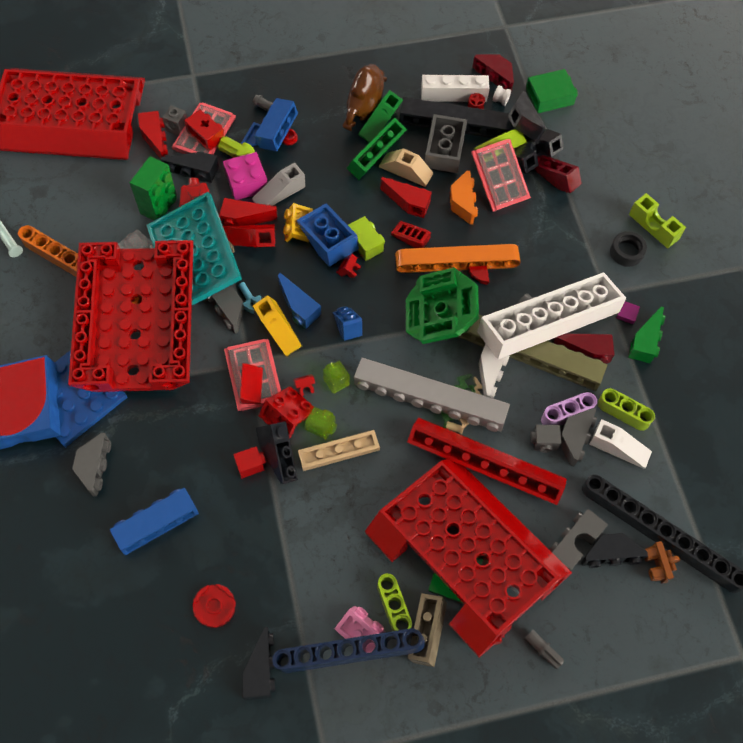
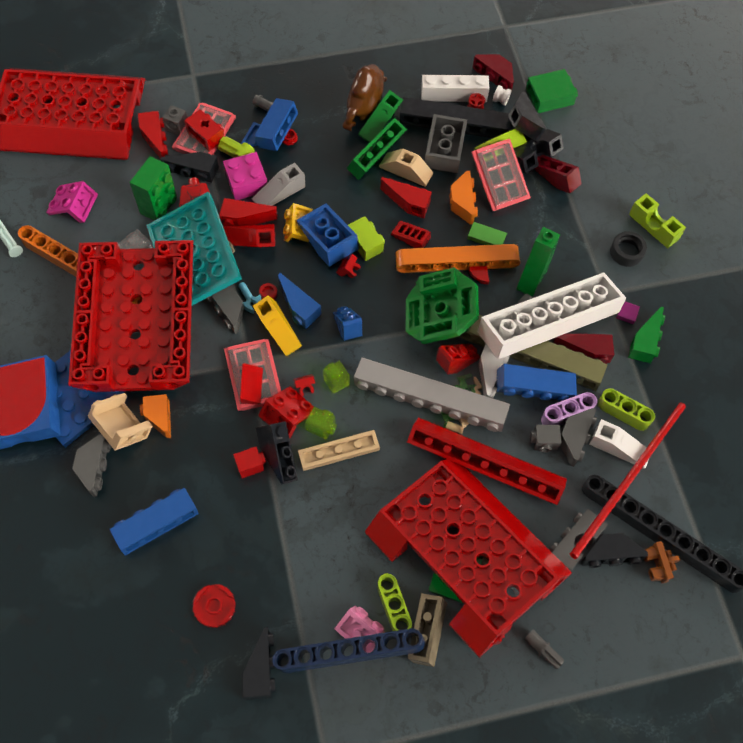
none -> dark pink bracket [46,181,98,223]
none -> tan panel [88,393,153,451]
none -> orange slope [140,394,171,438]
none -> red tile [259,283,278,300]
none -> red slope [436,344,480,375]
none -> bright green tile [467,222,507,245]
none -> blue brick [497,364,577,402]
none -> green slope [516,227,560,297]
none -> red piece [570,402,686,559]

